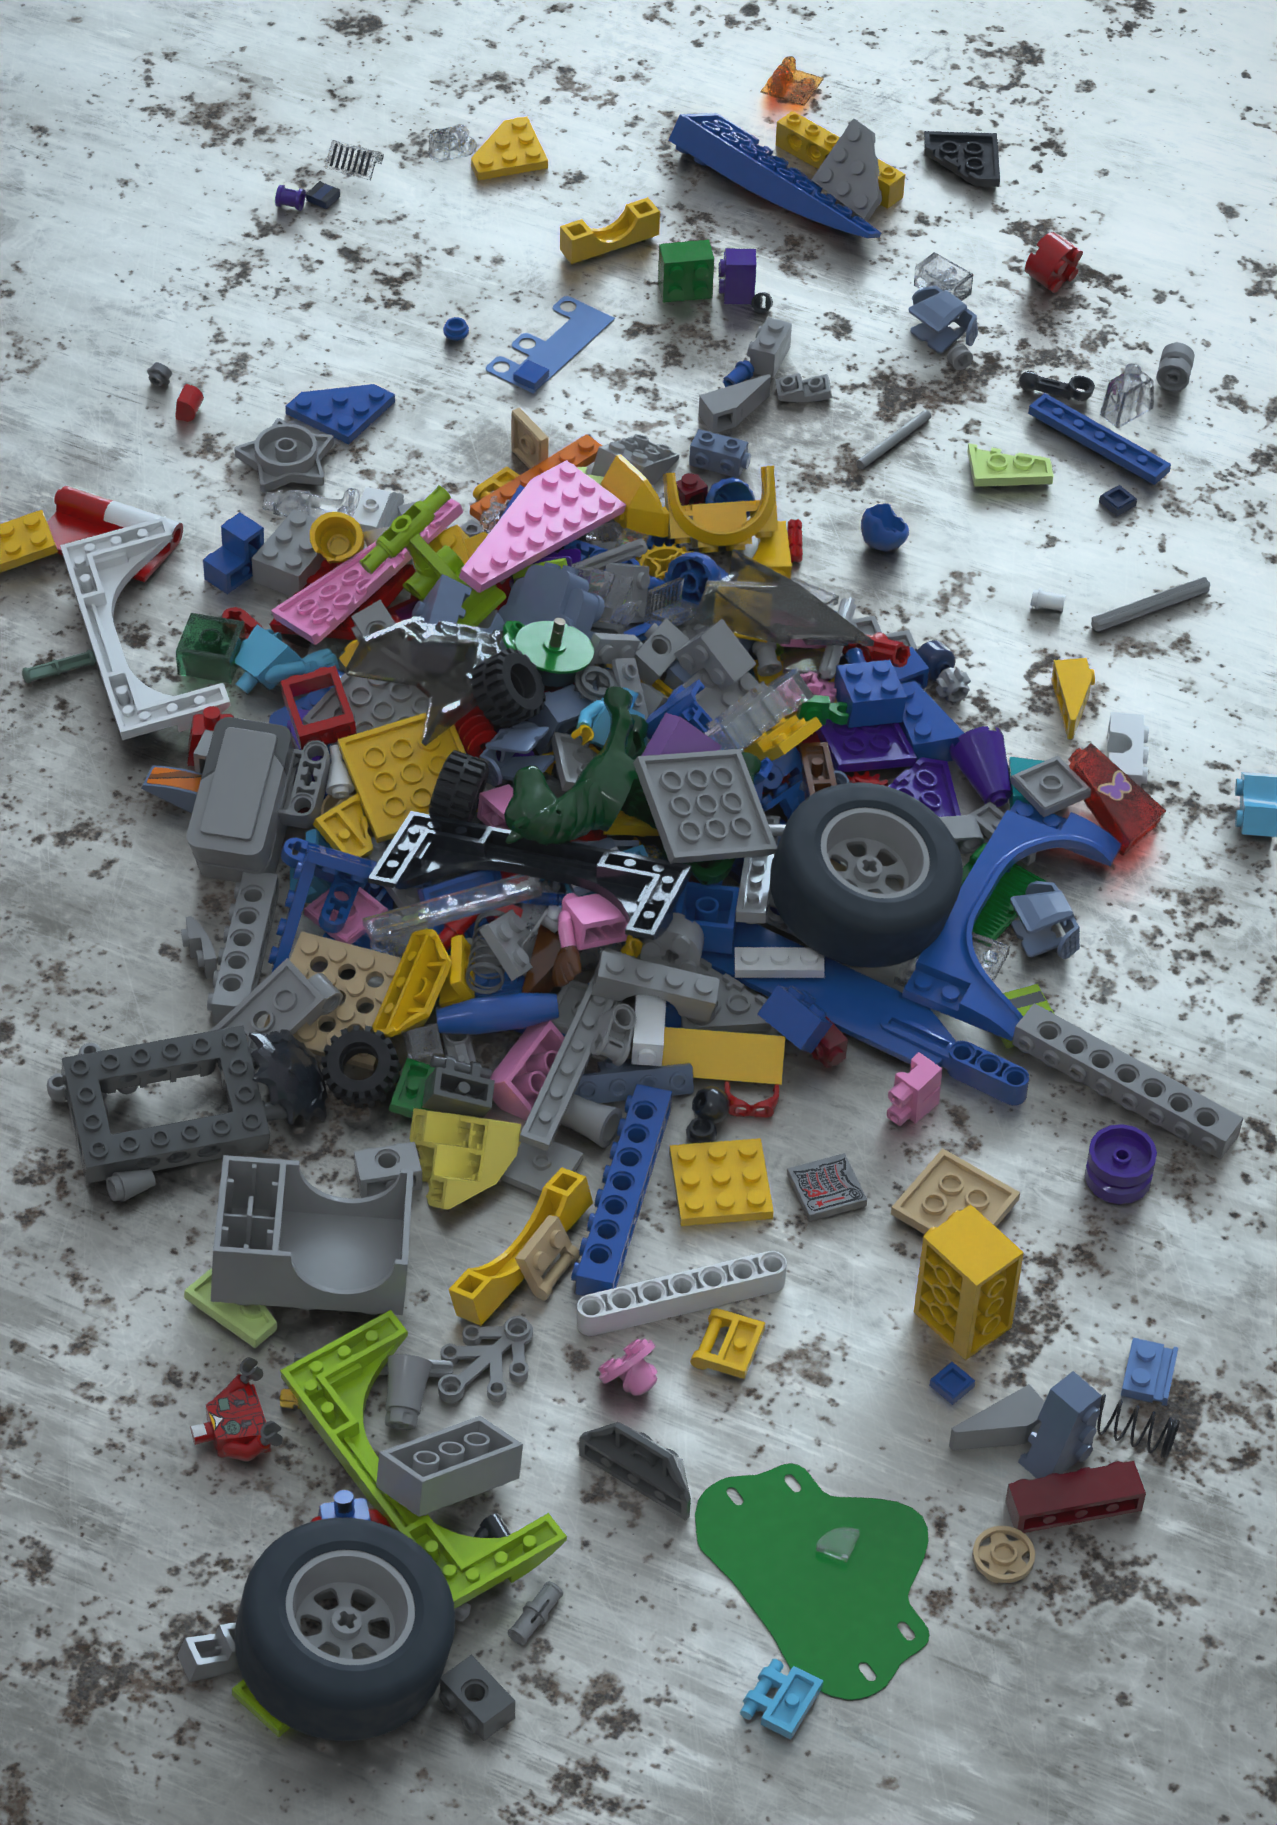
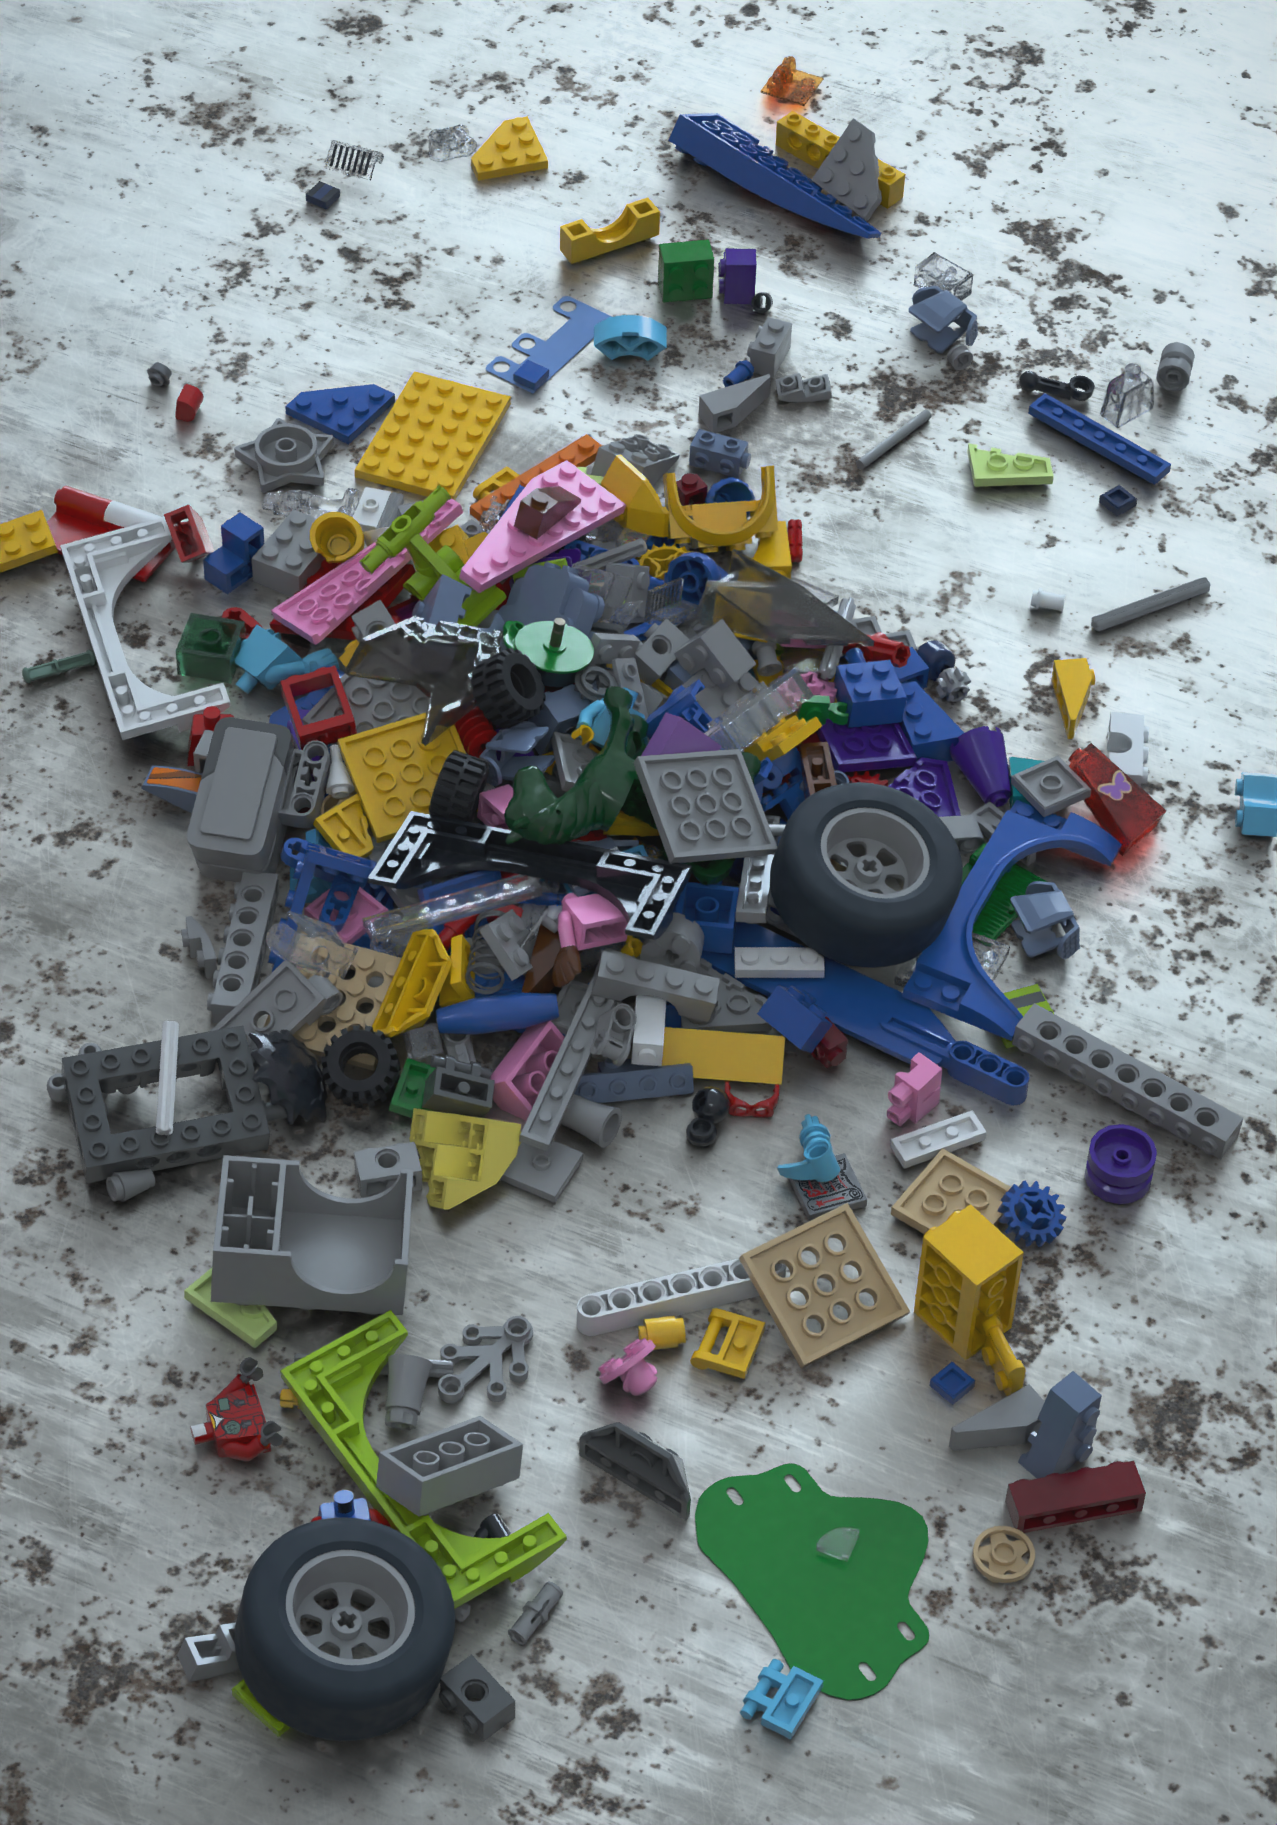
dark purple bush [275,185,306,211] -> none
blue plate [443,317,469,341] -> none
yellow arch [448,1167,593,1326] -> none
tan plate [511,407,549,469] -> none
tan plate [515,1215,580,1301] -> none
blue brick [571,1084,672,1296] -> none
yellow plate [669,1138,774,1226] -> none
blue hair [861,503,909,552] -> none
black plate [924,131,1000,187] -> none
red brick [1025,232,1083,293] -> none
black piece [1097,1393,1180,1459] -> none
medium blue plate [1121,1338,1178,1406] -> none
none -> white axle [156,1021,179,1135]
none -> red torso [164,504,214,563]
none -> clear piece [266,911,359,978]
none -> yellow plate [354,371,511,500]
none -> slope [514,486,582,540]
none -> medium azure brick [594,315,667,361]
none -> yellow brick [638,1316,686,1351]
none -> tan piece [739,1203,910,1369]
none -> medium azure piece [777,1114,840,1182]
none -> white plate [890,1110,987,1169]
none -> yellow plate [981,1317,1026,1396]
none -> blue gear [998,1180,1066,1247]

